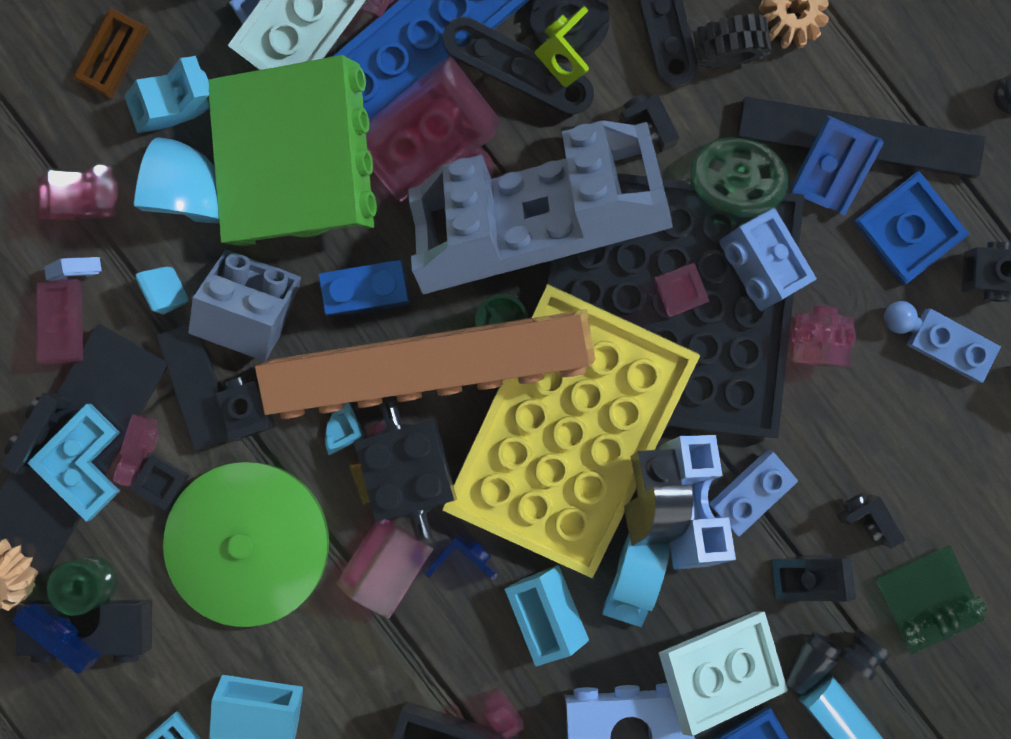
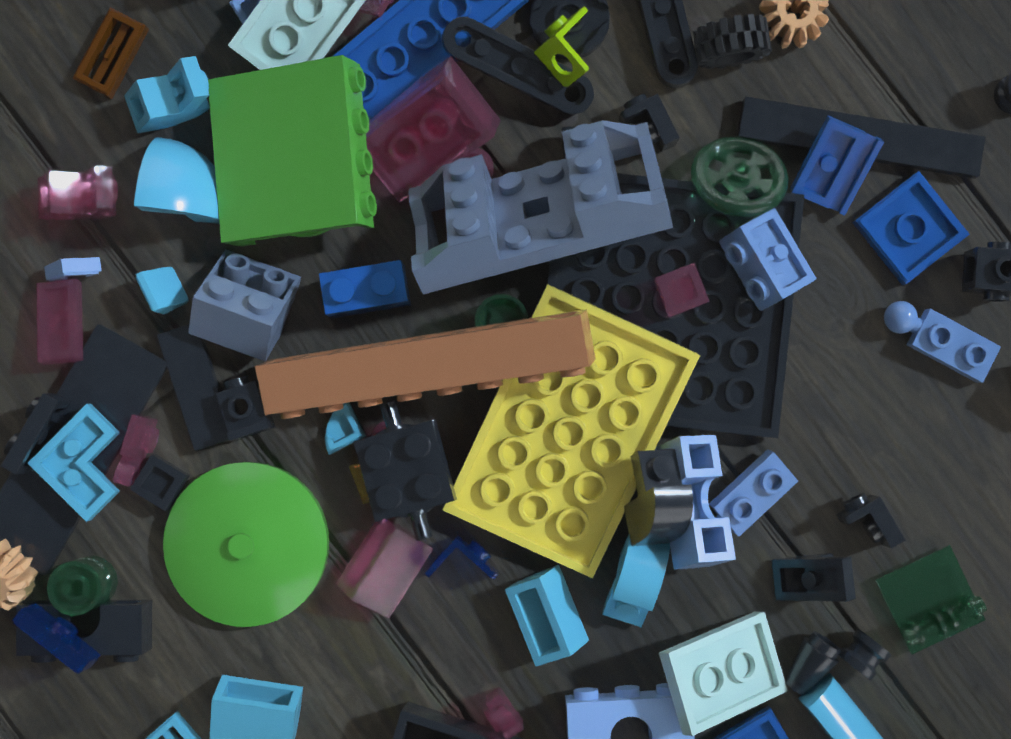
clear pink brick [792,306,856,367] -> none

